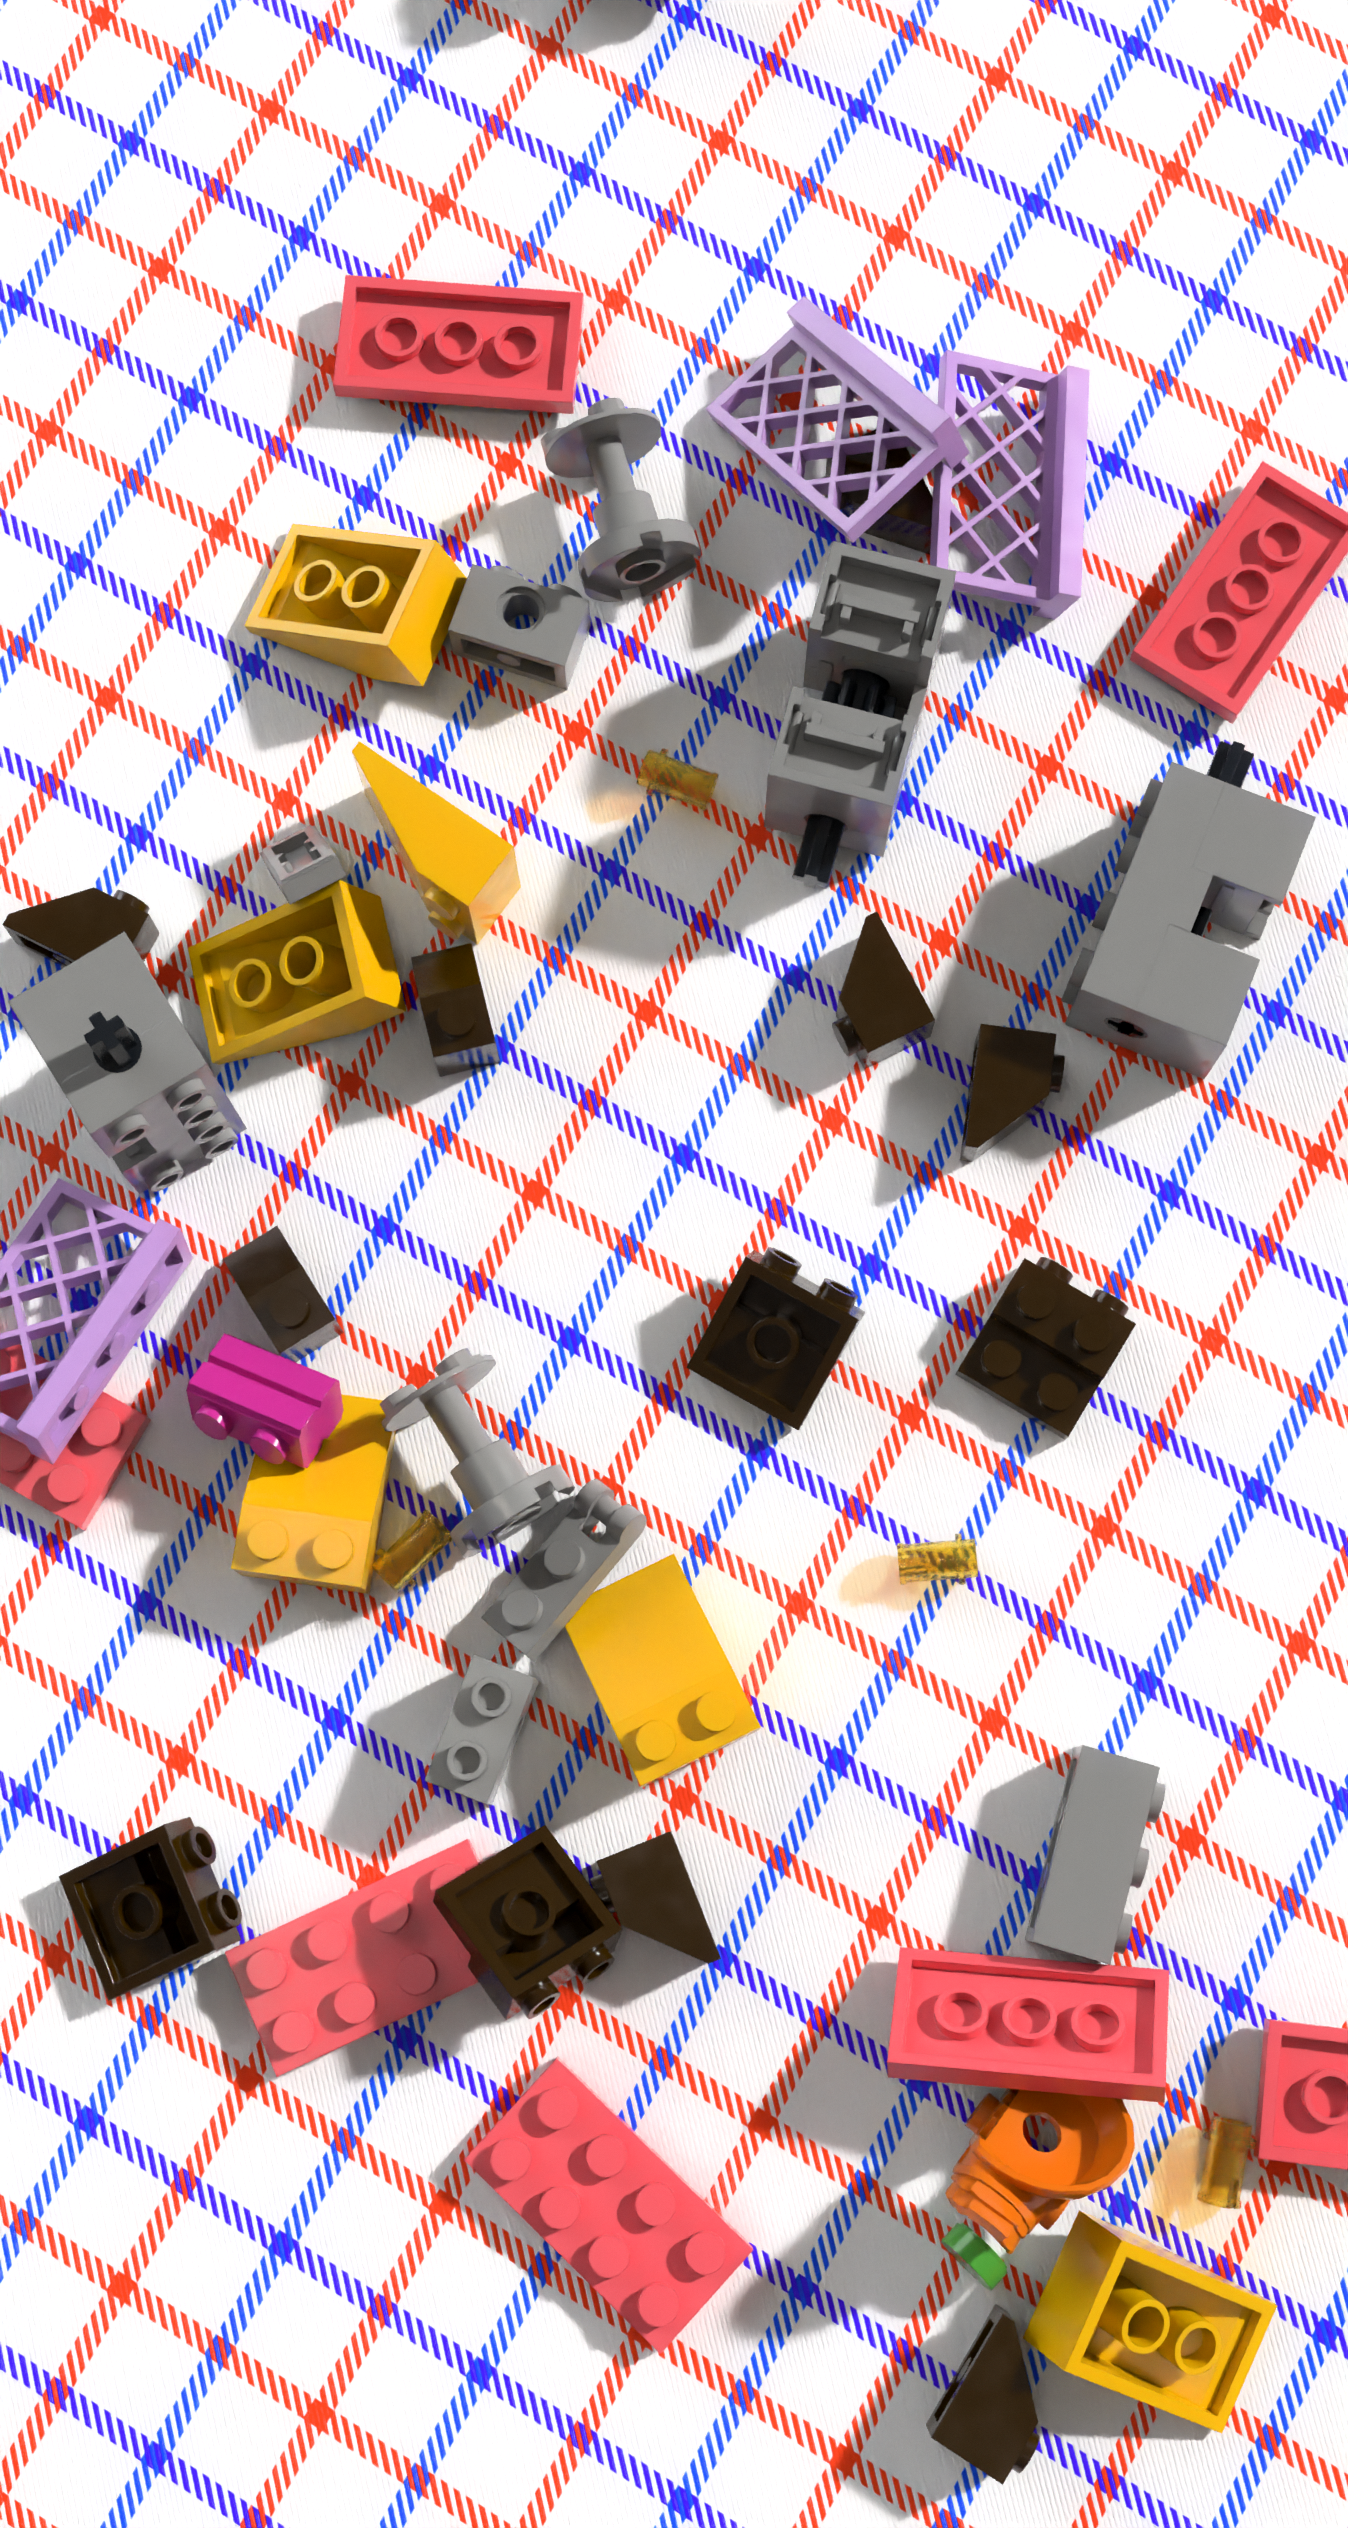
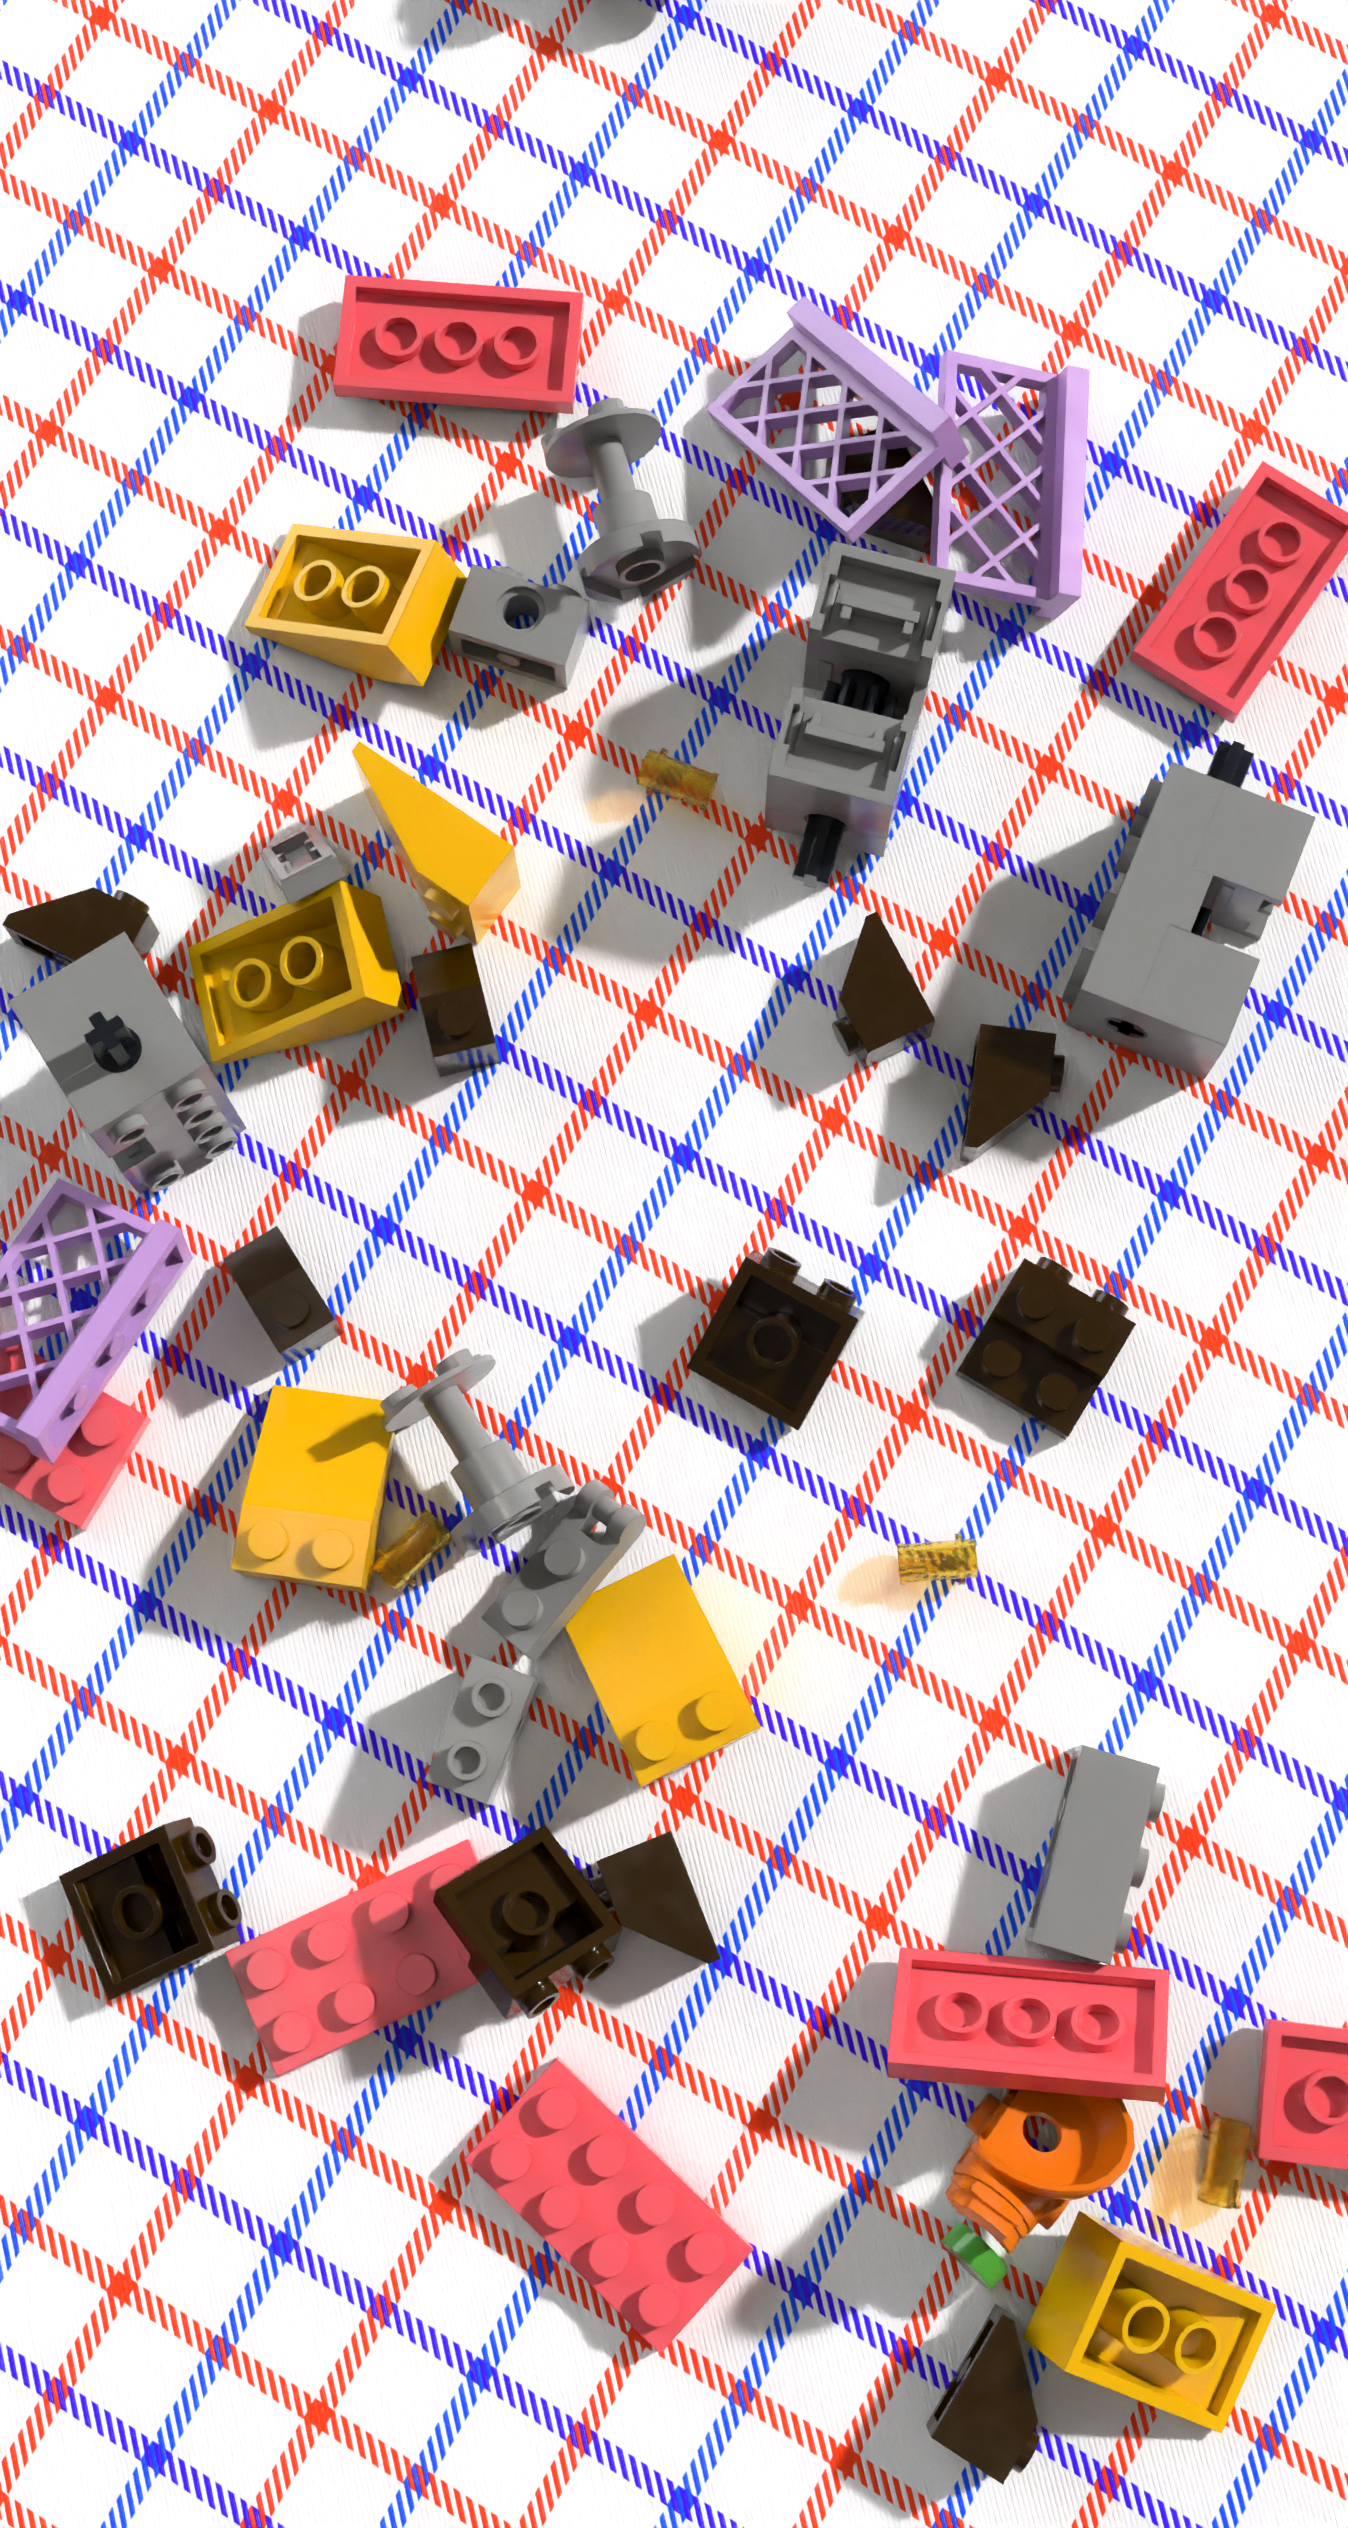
dark pink brick [186,1333,344,1468] -> none

